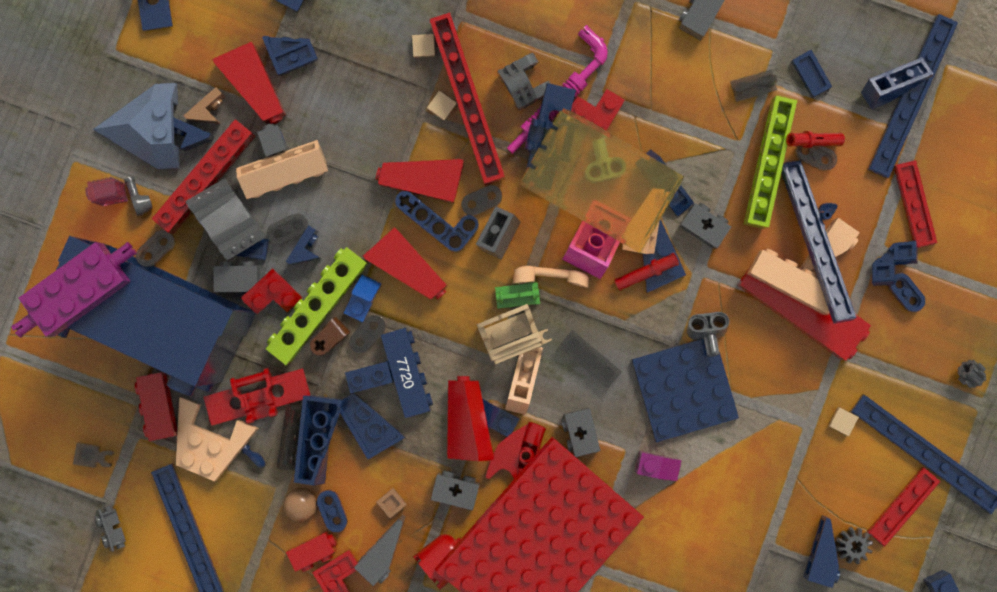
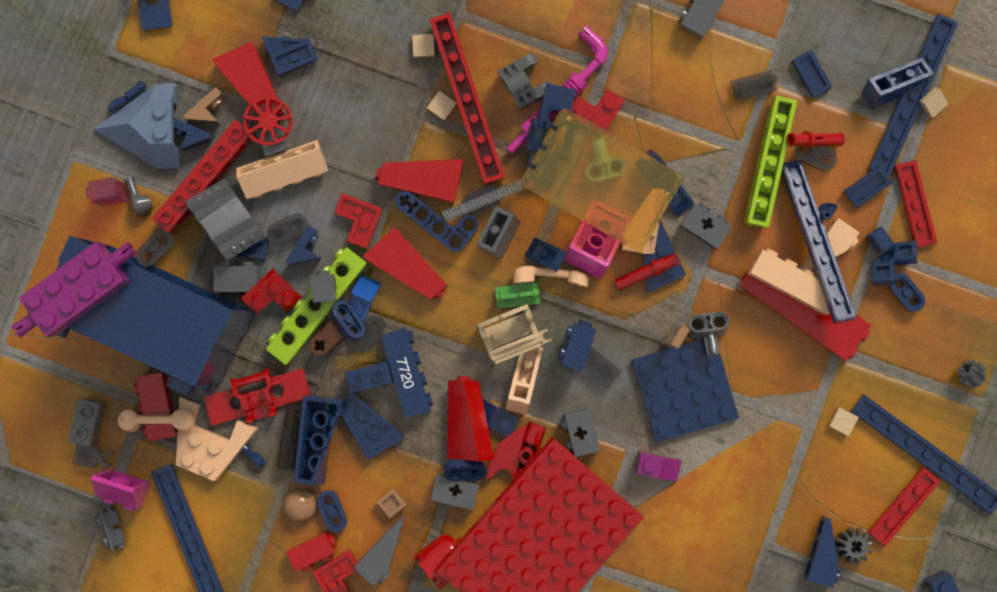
none -> dark grey brick [68,398,106,446]
none -> dark pink slope [91,469,151,511]
none -> dark blue piece [108,81,146,112]
none -> light nougat piece [118,408,196,433]
none -> red wheel [243,96,293,146]
none -> dark grey brick [311,271,337,303]
none -> dark blue plate [330,300,366,341]
none -> red plate [334,193,383,249]
none -> clear yellow axle [335,350,379,369]
none -> light grey piece [441,180,525,222]
none -> dark blue plate [443,460,487,481]
none -> dark blue slope [525,238,567,272]
none -> dark blue brick [557,320,596,372]
none -> medium nougat tile [661,325,690,348]
none -> dark blue tile [843,165,892,209]
none -> dark blue beam [866,226,894,255]
none -> tan tile [920,87,948,118]

